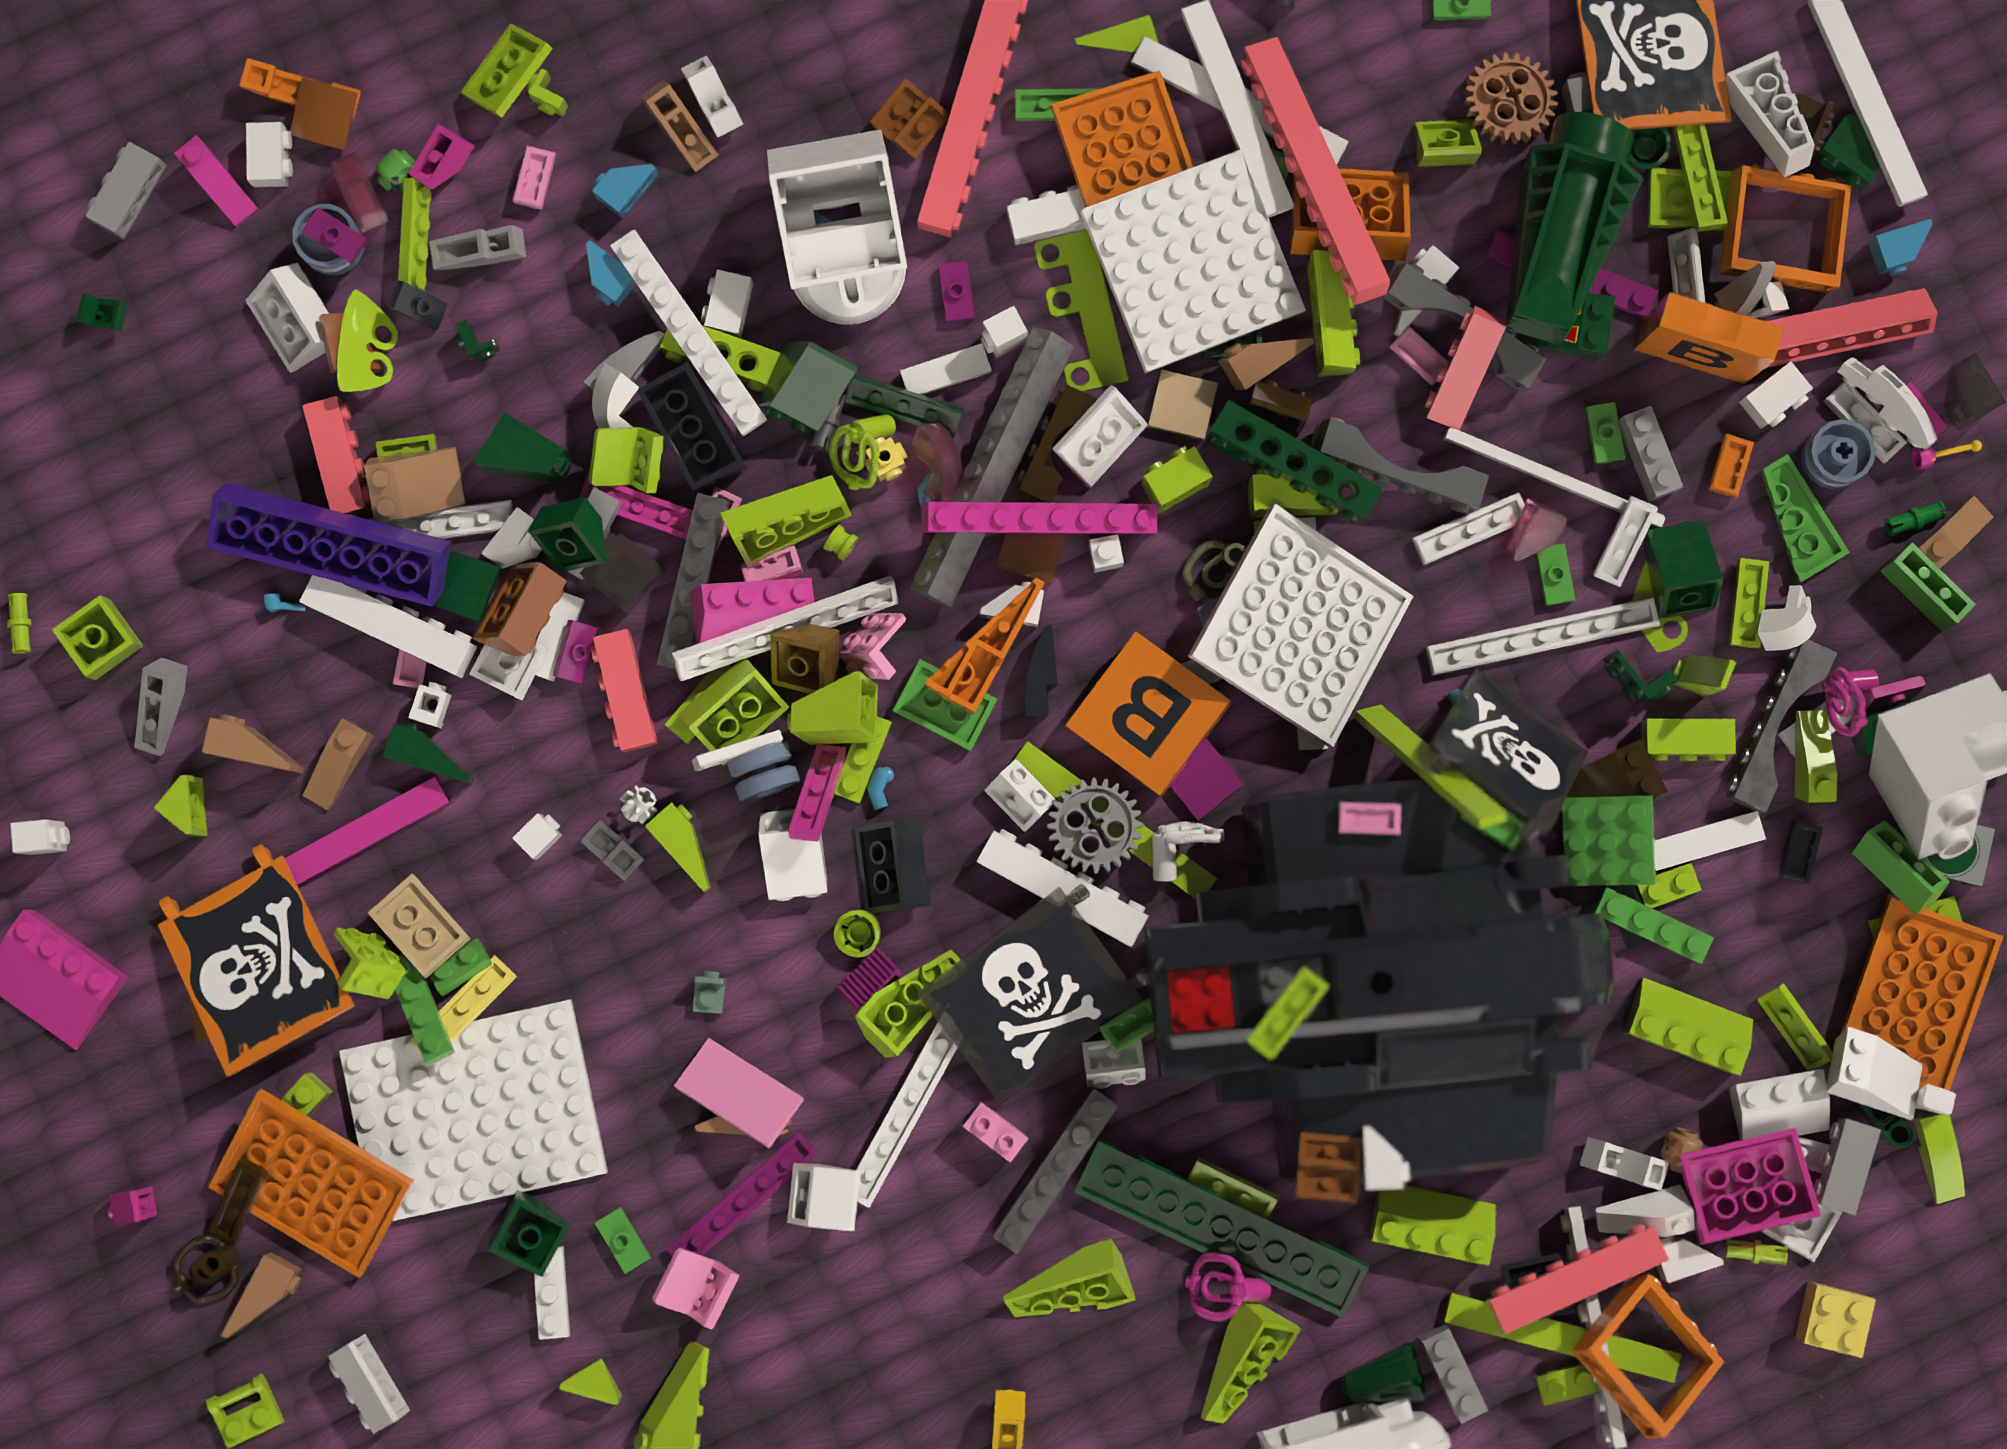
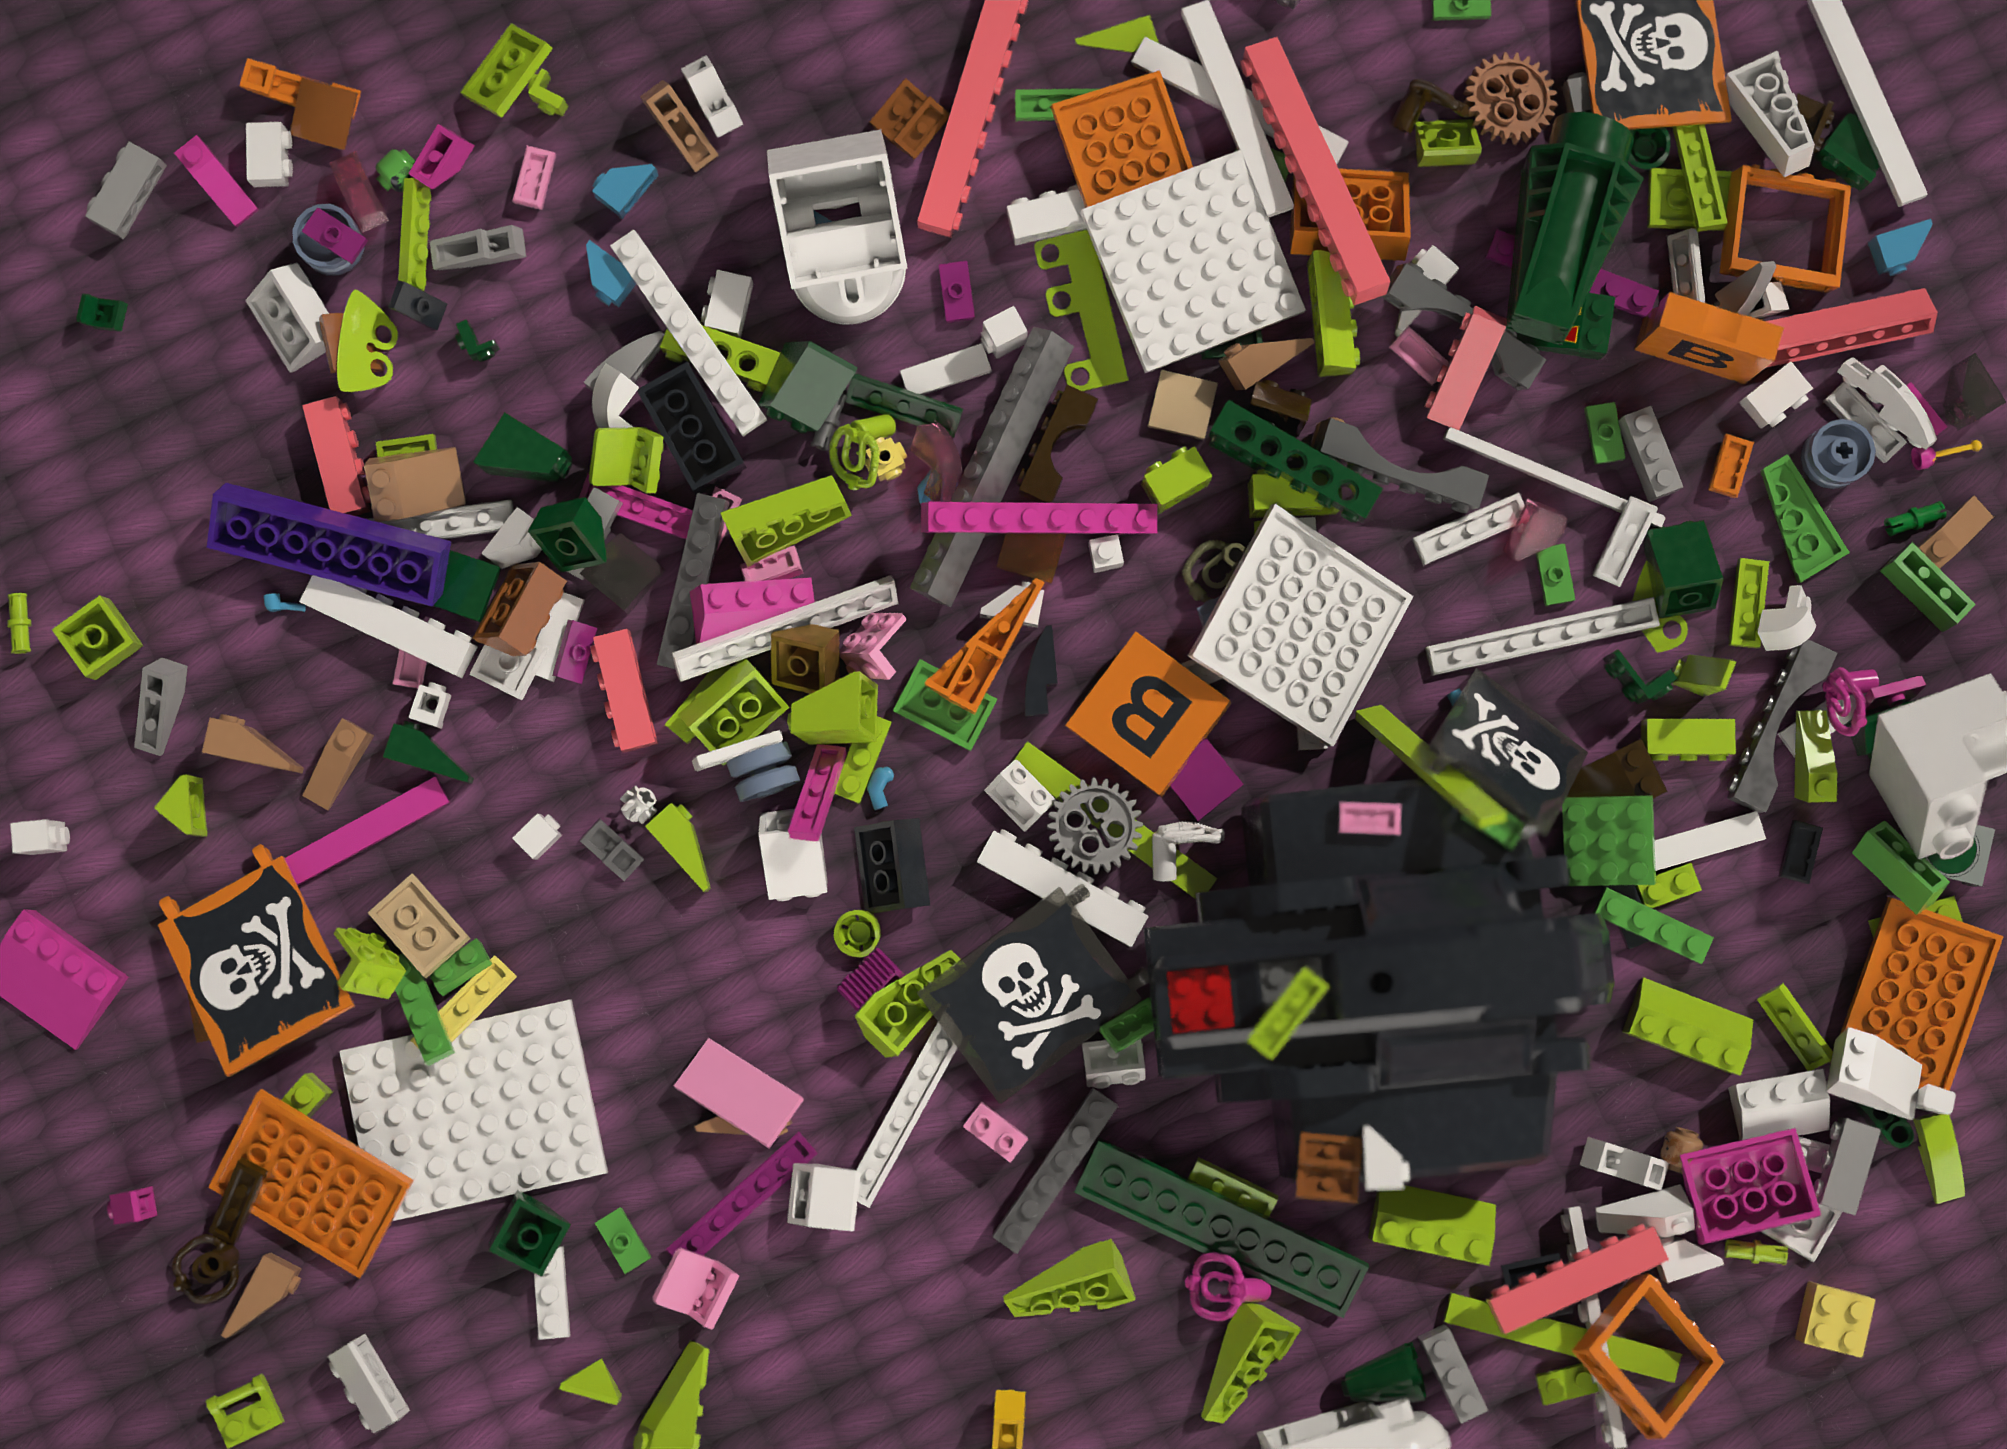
sand green bracket [693,971,726,1014] -> none
lime wheel [823,524,859,561] -> none
white tile [1053,385,1148,488] -> none
none -> dark brown piece [1390,79,1470,134]

